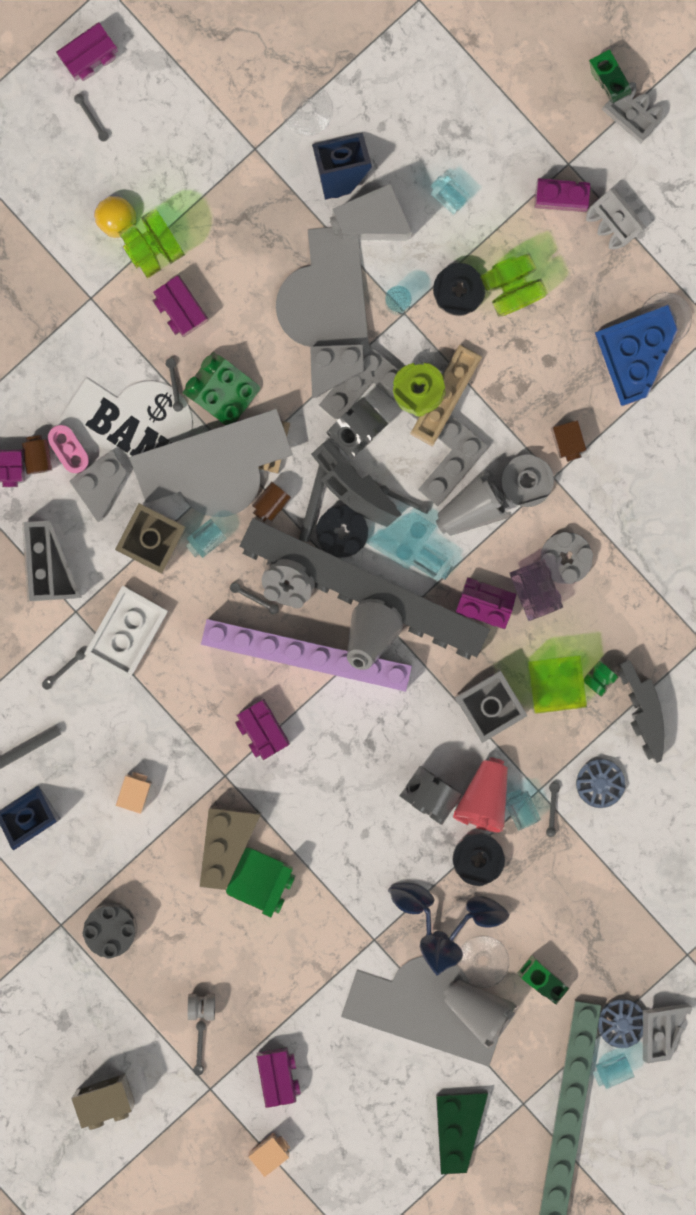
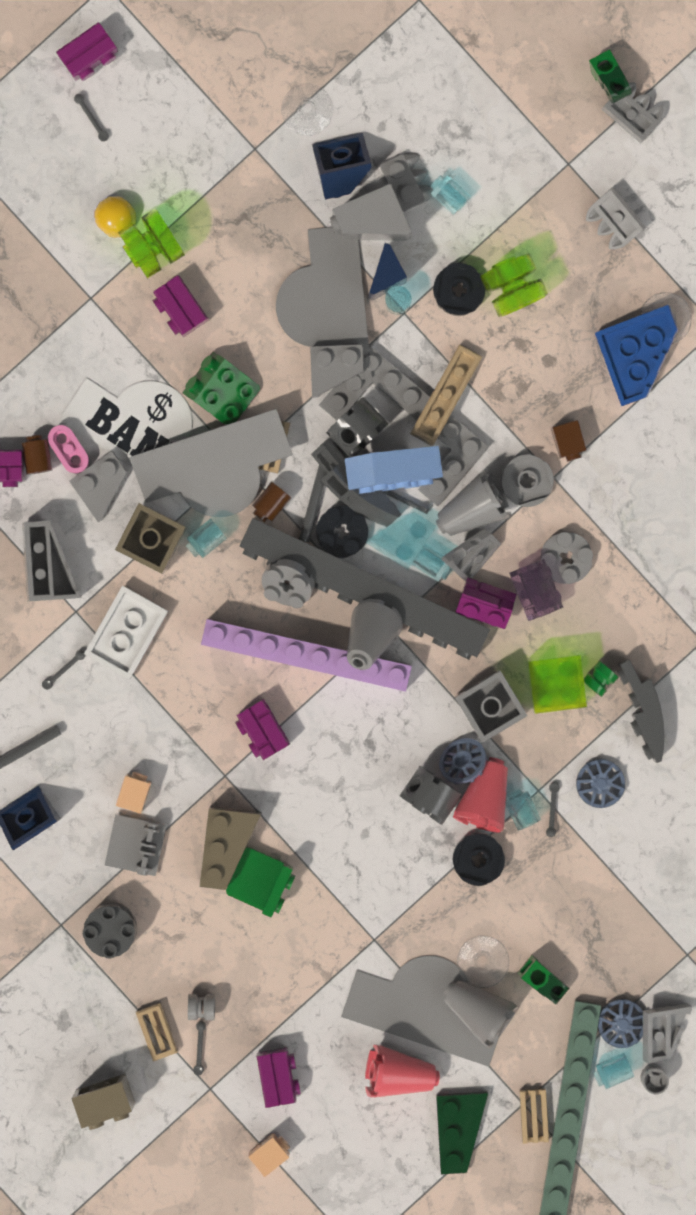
dark grey hinge [165,358,183,412] -> none
dark grey hinge [230,583,279,614] -> none
dark blue plant [388,883,510,976] -> none
lime plate [393,363,446,417] -> none
magenta brick [534,178,590,212] -> none
none -> light grey hinge [105,814,167,876]
none -> tan tile [136,1002,178,1061]
none -> light blue brick [345,446,443,494]
none -> coral cone [365,1044,440,1098]
none -> dark blue slope [369,243,407,300]
none -> light grey plate [379,154,435,213]
none -> sand blue wheel [439,738,488,785]
none -> light grey wing [441,528,501,582]
none -> tan tile [519,1089,549,1144]
none -> light grey wheel [640,1064,669,1095]

